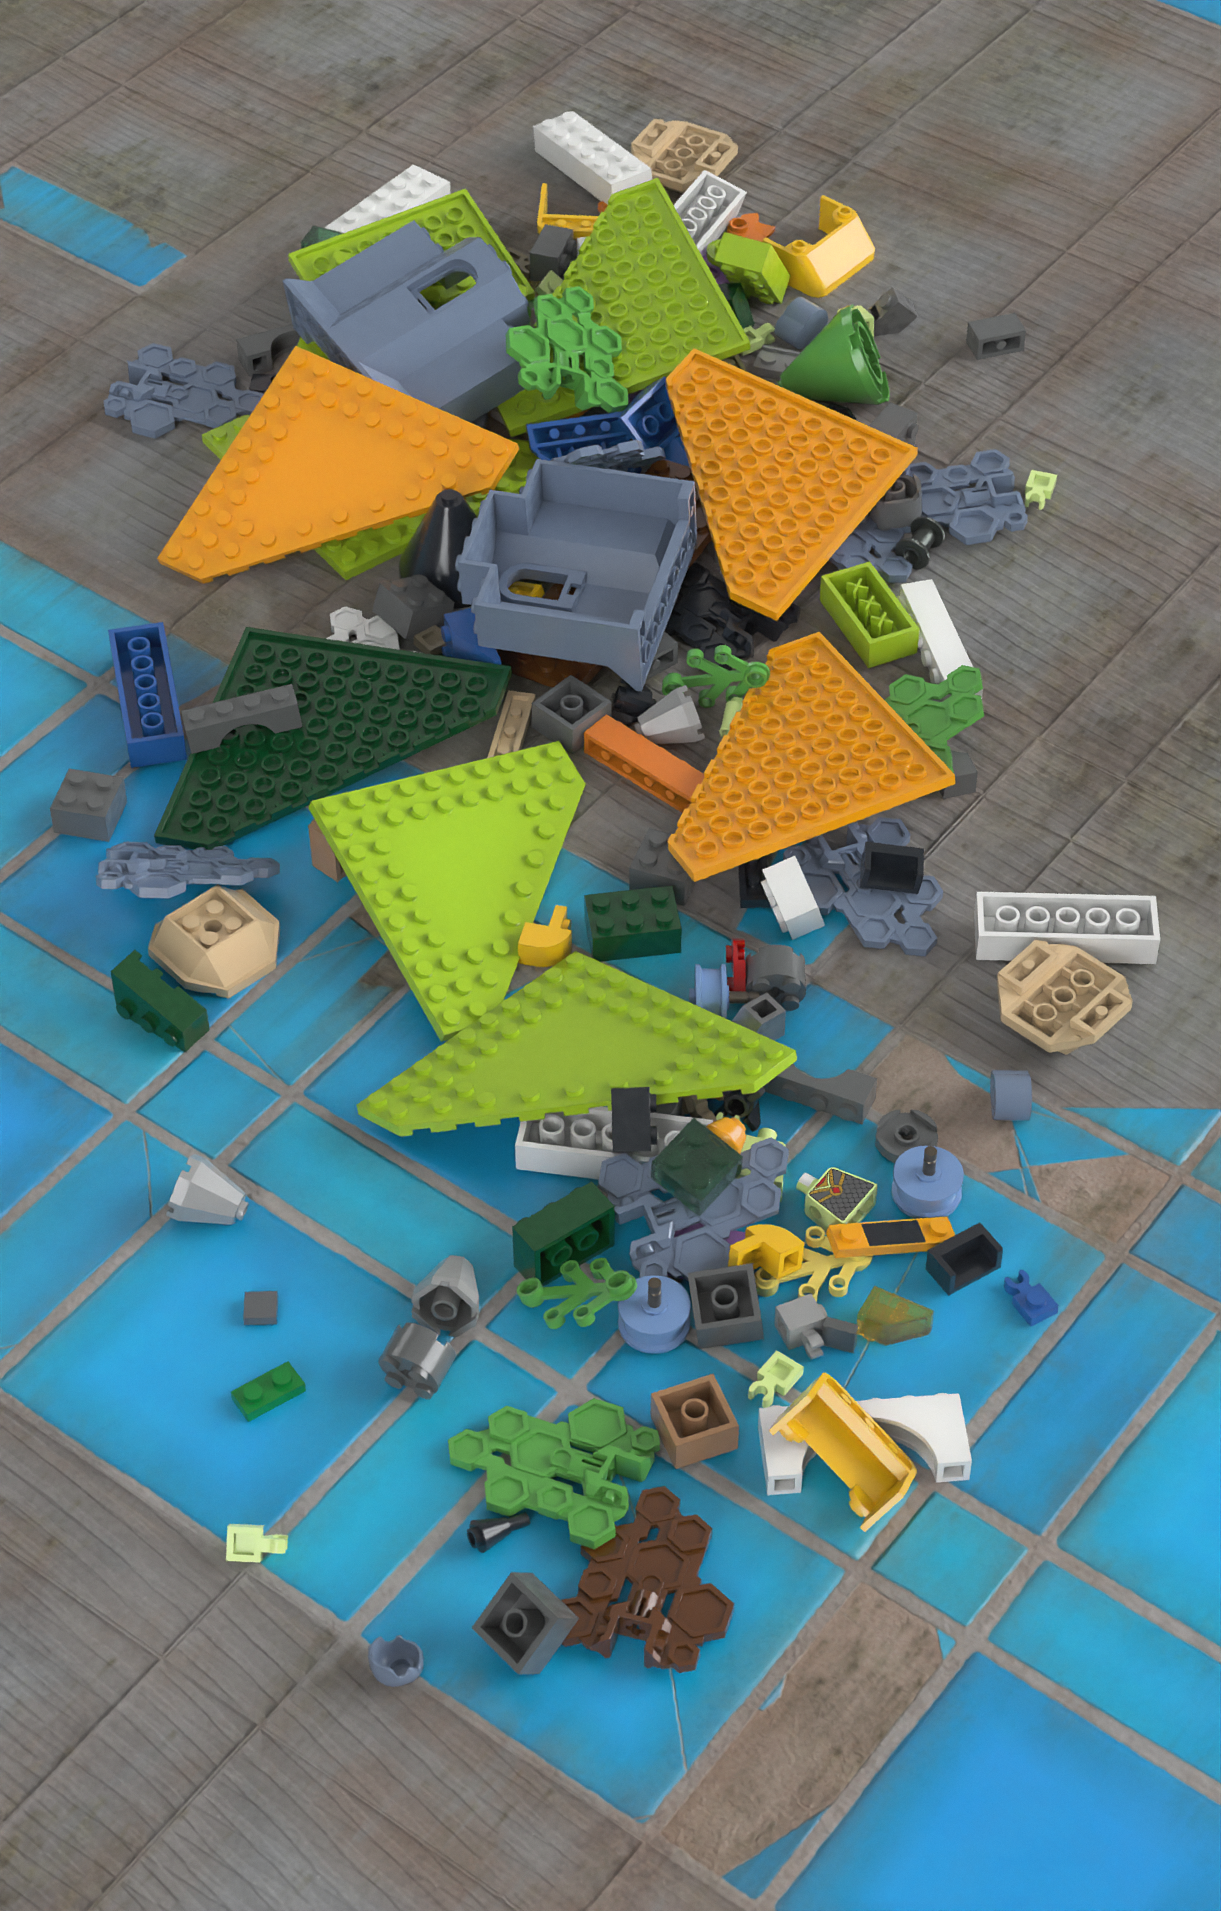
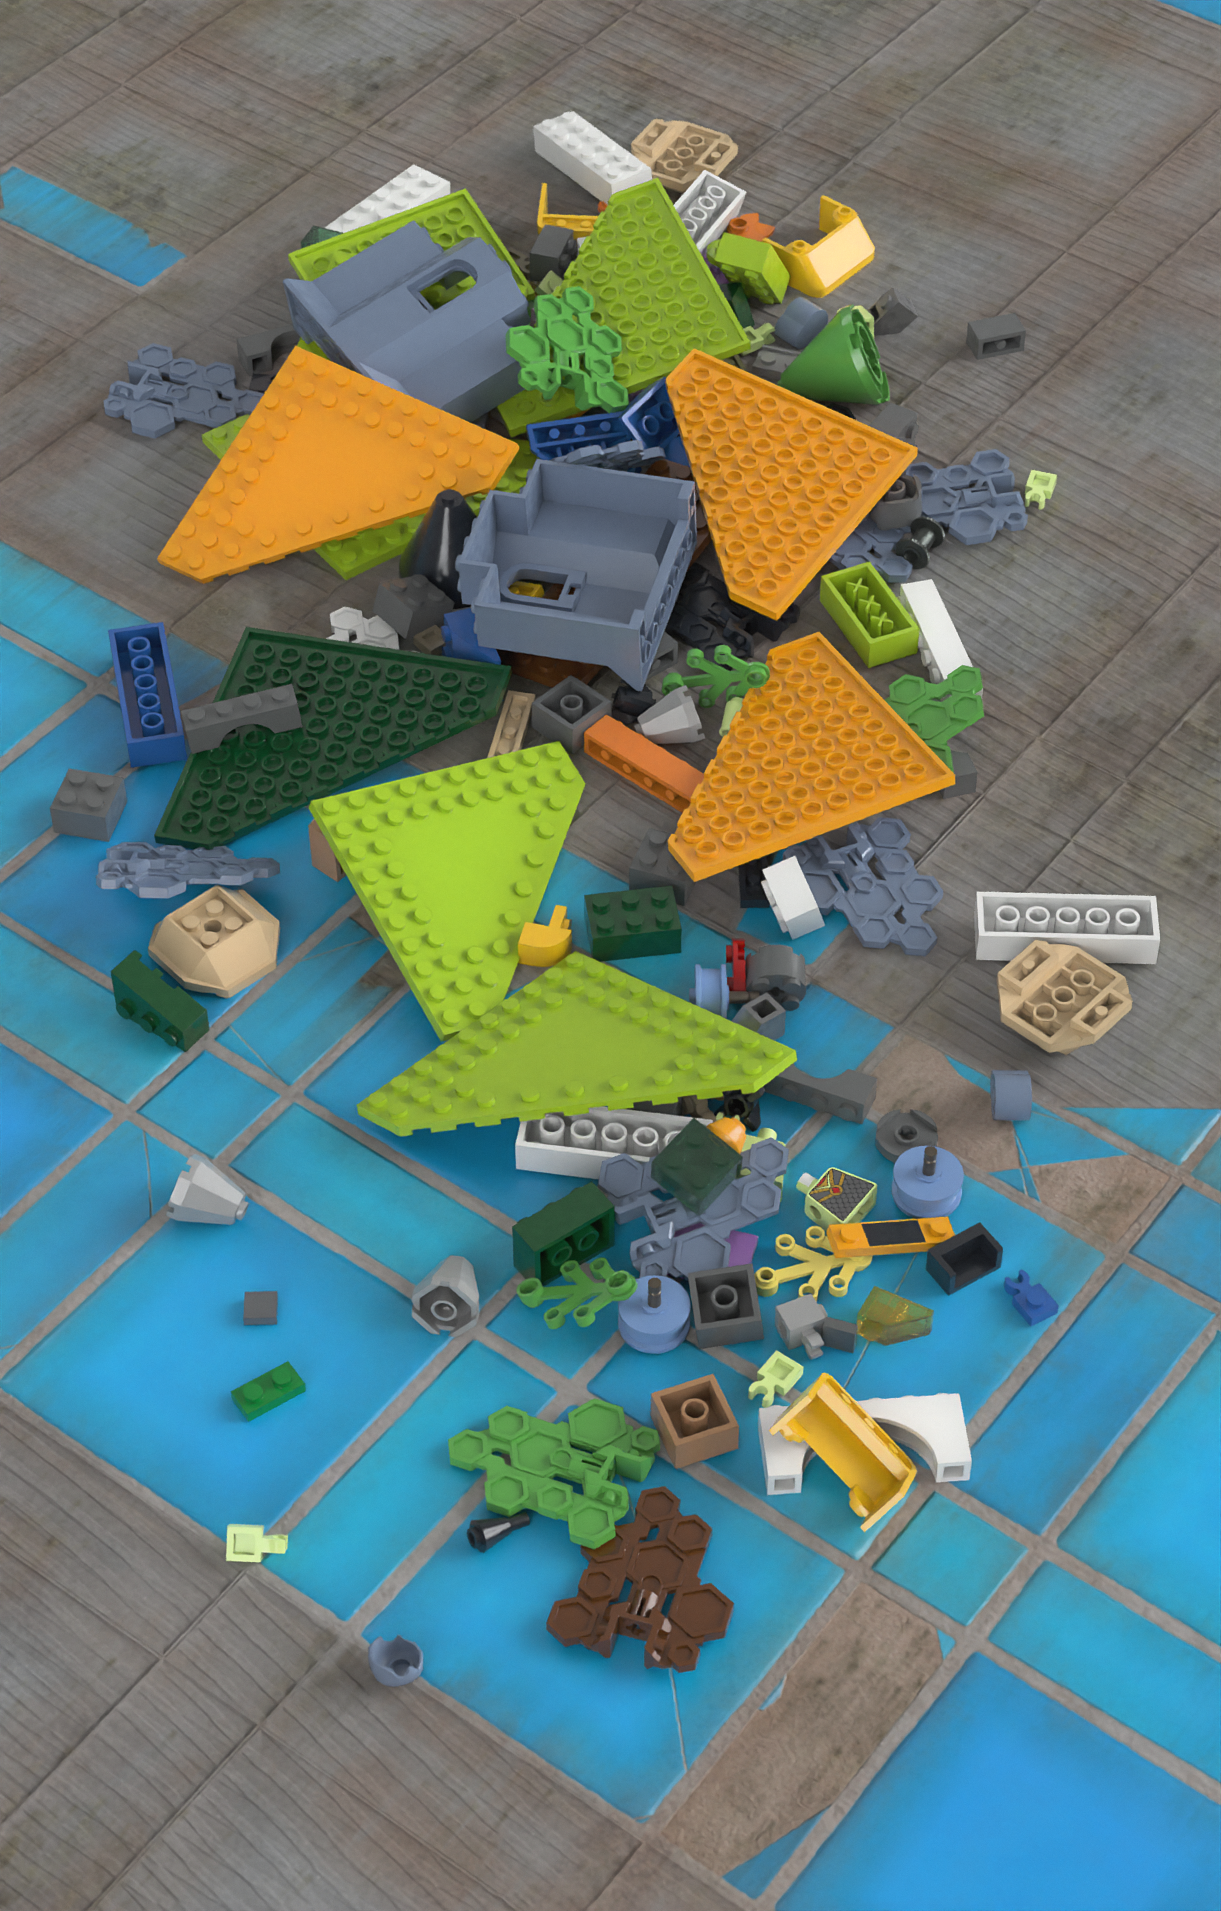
dark grey brick [379,1323,456,1399] -> none
dark grey brick [472,1572,579,1674] -> none
black brick [611,1087,657,1153] -> none
yellow brick [728,1224,805,1280] -> none
black panel [860,842,924,894] -> none

